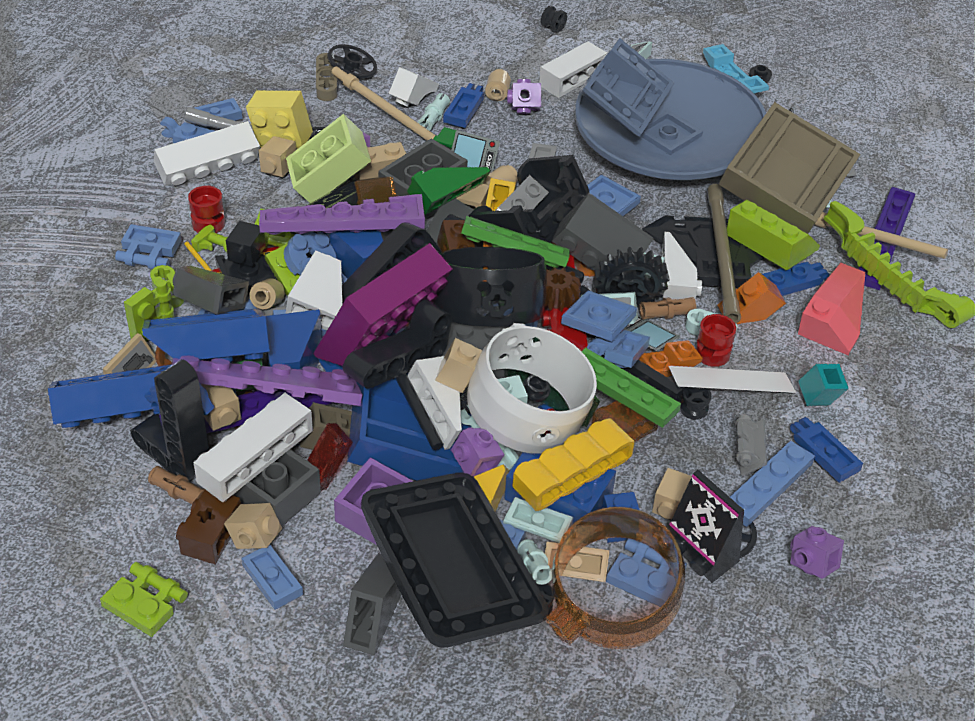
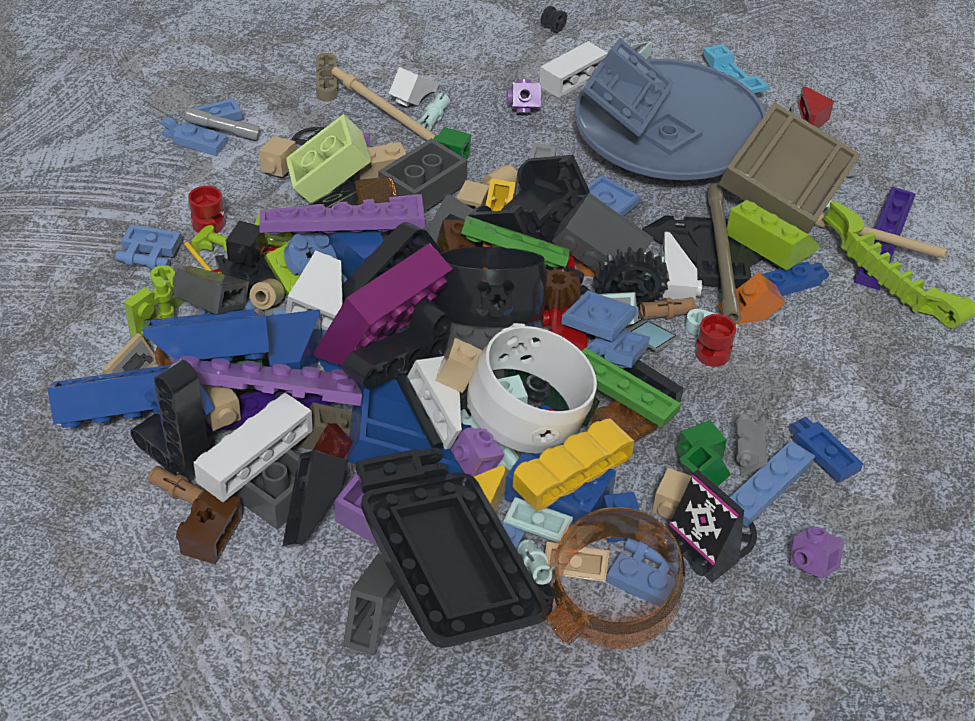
lime plate [100,562,188,637] -> none
white brick [154,121,260,186] -> none
tan brick [224,503,282,549] -> none
medium blue plate [241,545,303,610] -> none
light yellow brick [246,90,313,149] -> none
black wheel [327,44,377,79] -> none
green slope [407,167,490,215] -> none
blue hinge [443,83,485,128] -> none
sticker [451,130,500,173] -> none
tan brick [485,69,511,101] -> none
light grey hinge [495,175,549,211] -> none
orange slope [638,340,703,377] -> none
white sticker [669,366,797,393] -> none
black wheel [680,387,712,420] -> none
black plate [749,65,772,84] -> none
coral wedge [798,263,865,356] -> none
teal brick [798,364,849,406] -> none
none -> black slope [282,450,347,548]
none -> black hinge [356,448,448,493]
none -> green brick [677,420,727,459]
none -> green brick [679,439,731,486]
none -> red slope [798,87,834,128]

